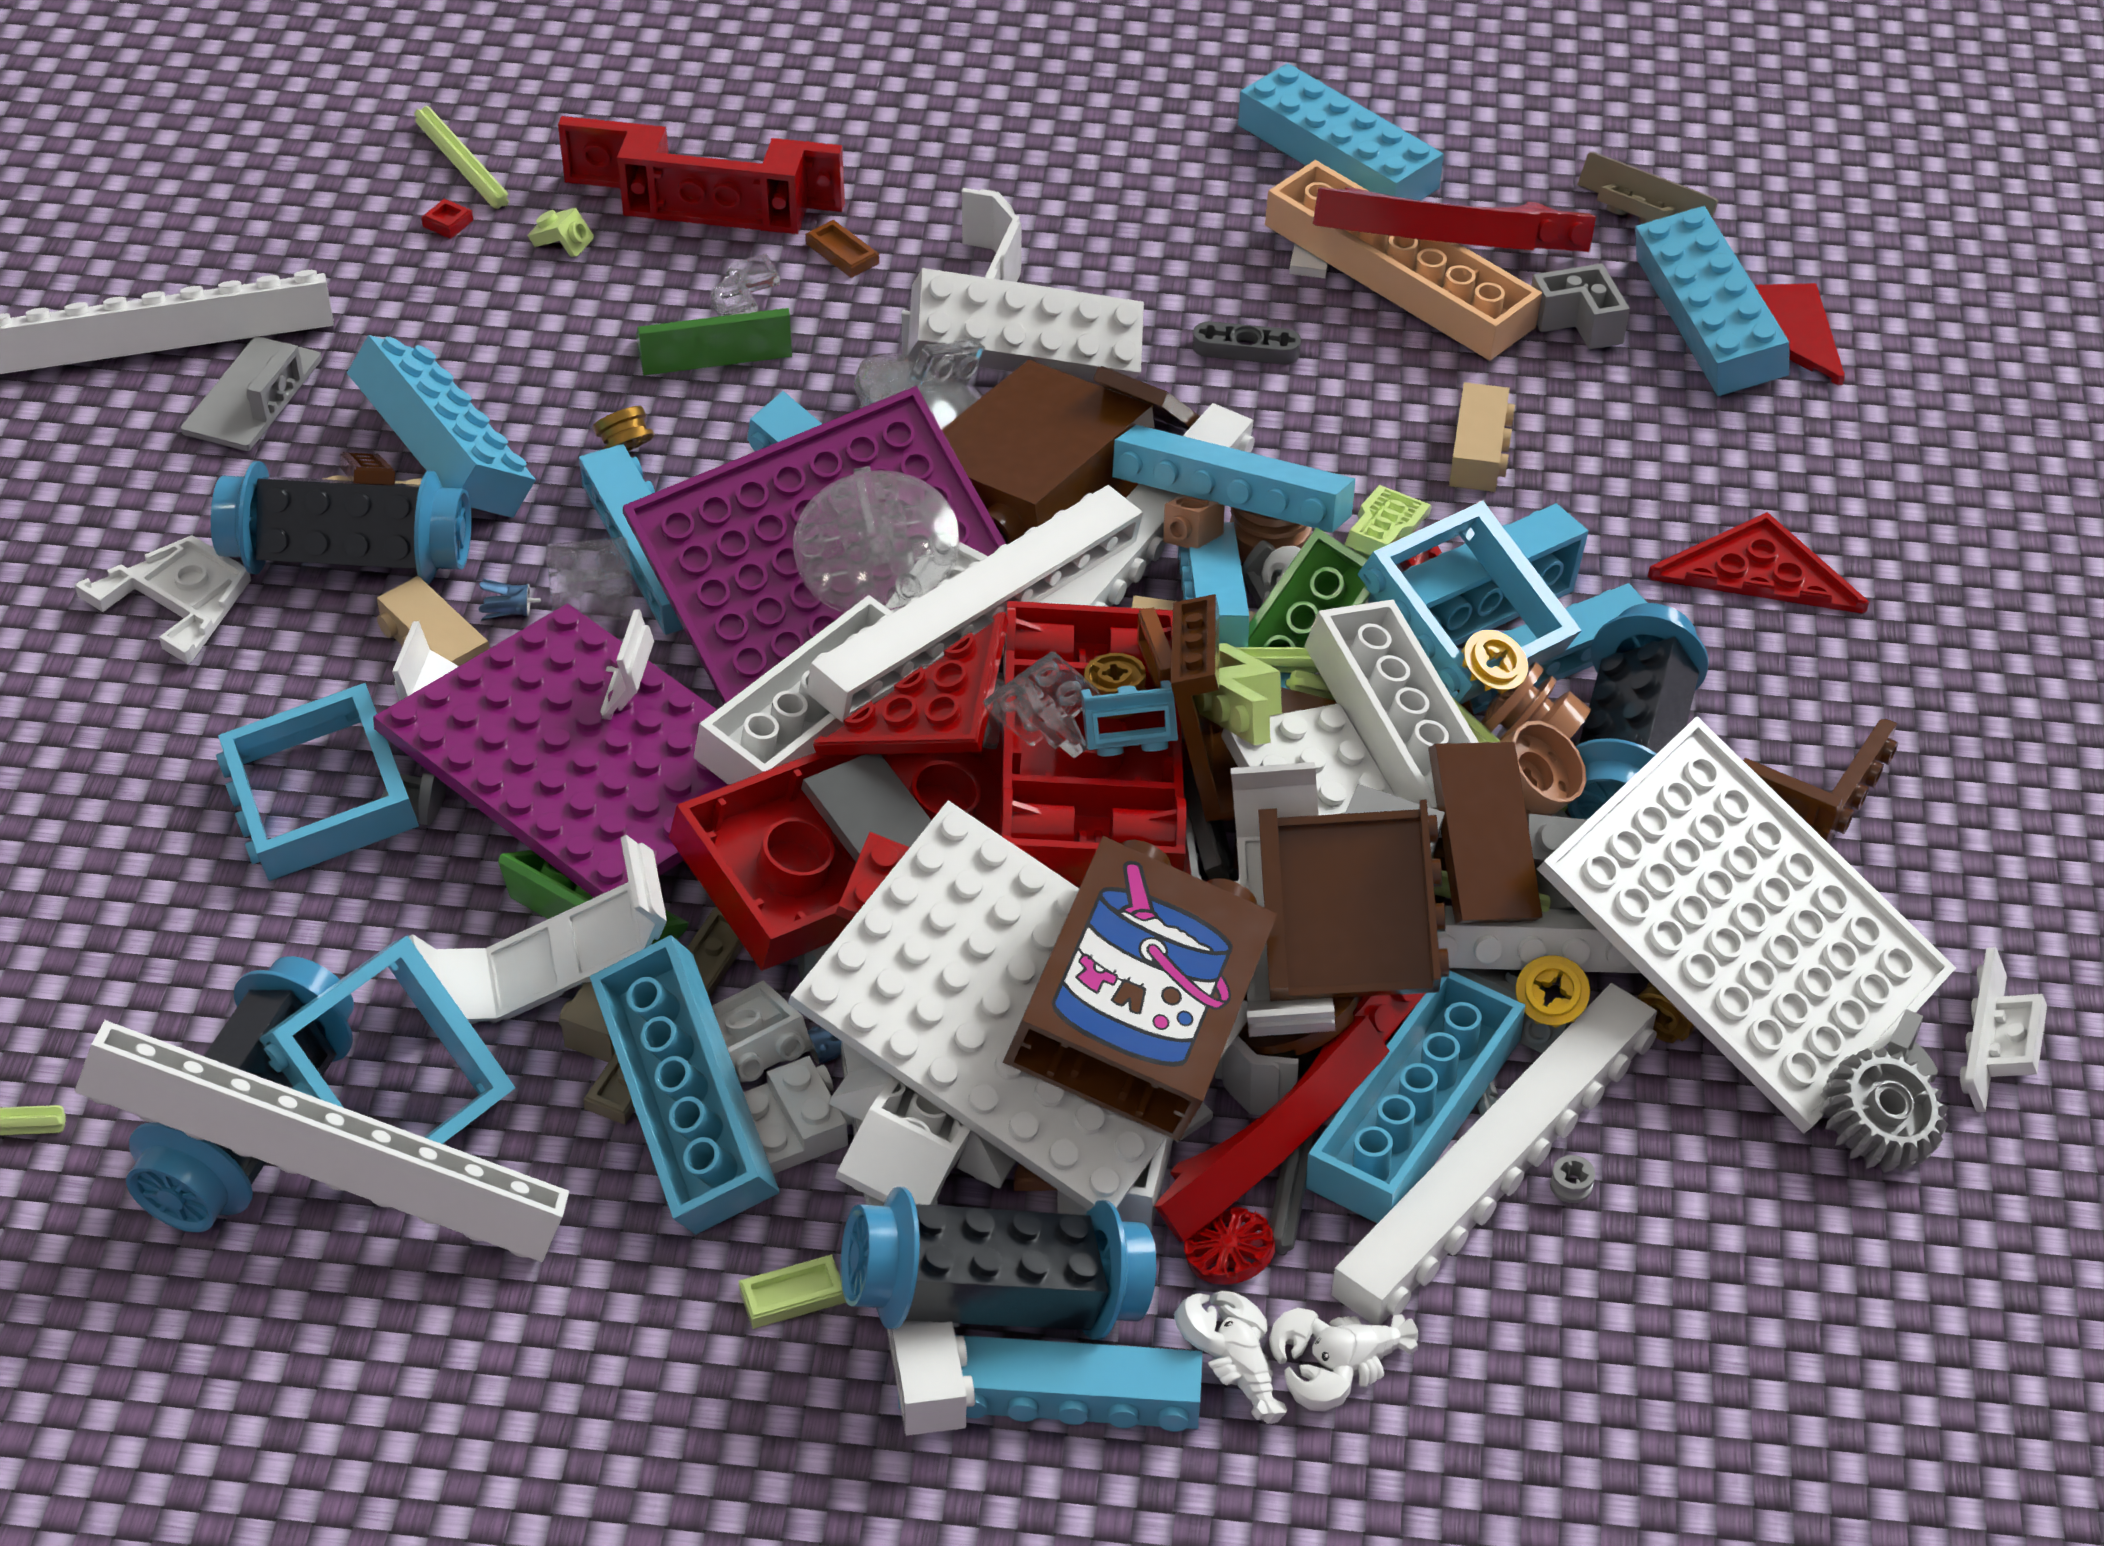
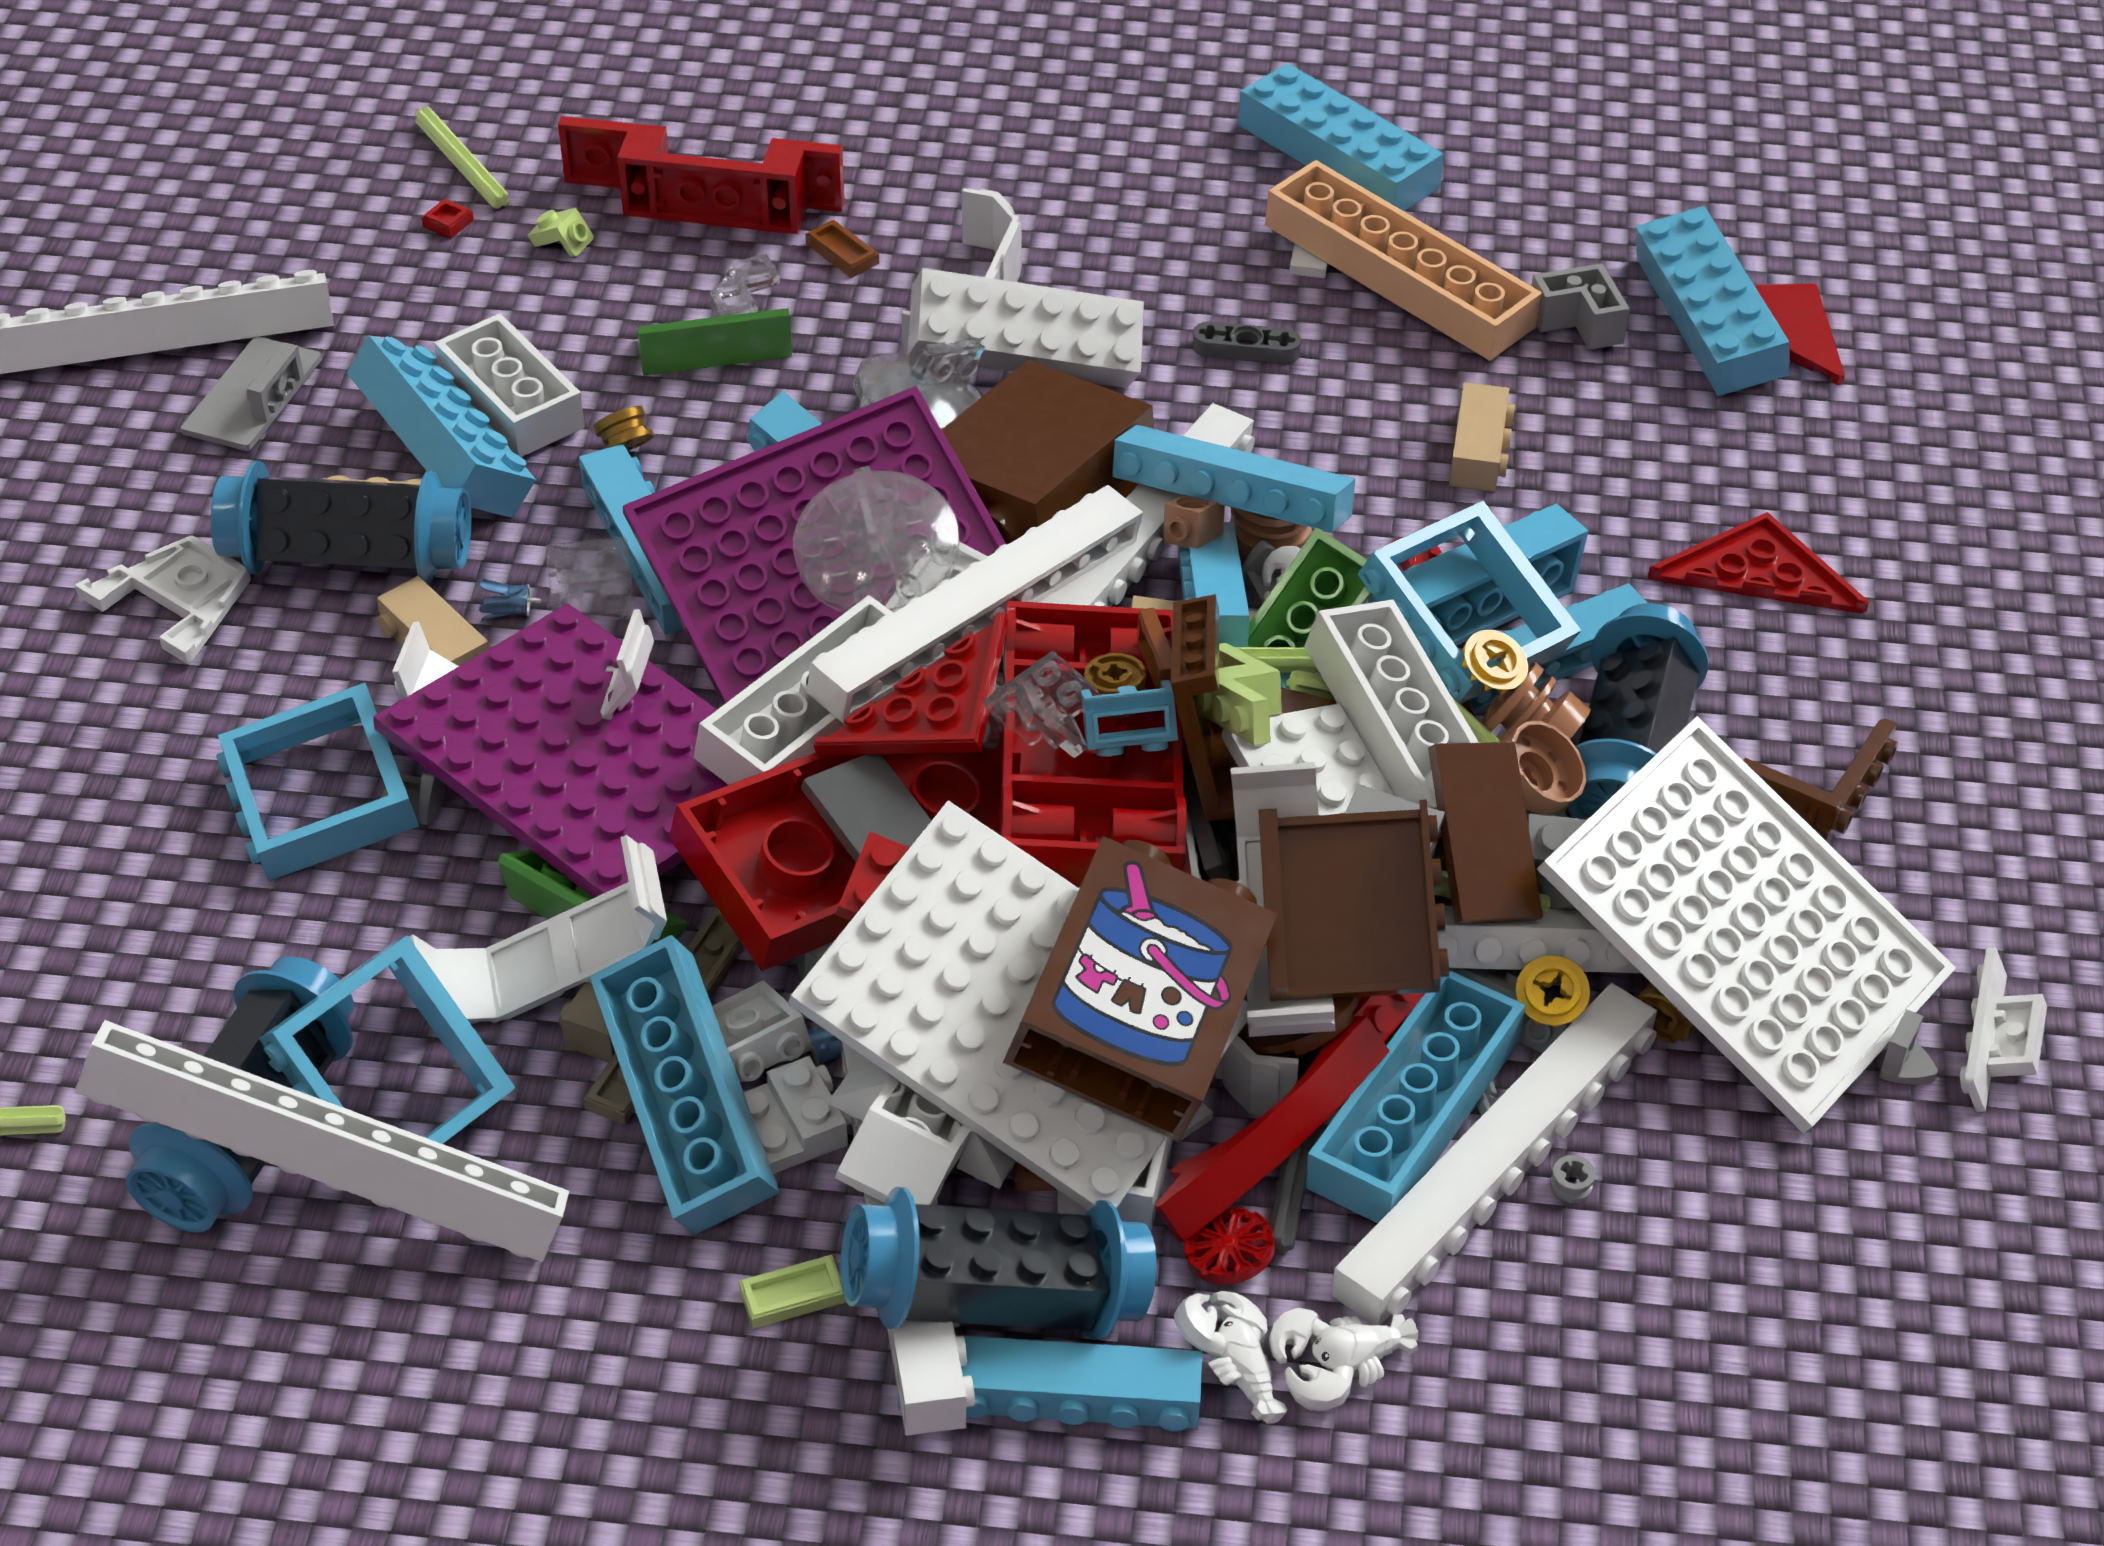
reddish brown tile [340,452,395,485] -> none
reddish brown tile [1093,366,1200,431] -> none
red slope [1313,187,1596,252] -> none
yellowish green piece [1345,485,1432,560] -> none
dark tan bracket [1577,152,1718,224] -> none
light grey gear [1820,1047,1949,1173] -> none
none -> white brick [434,313,585,457]

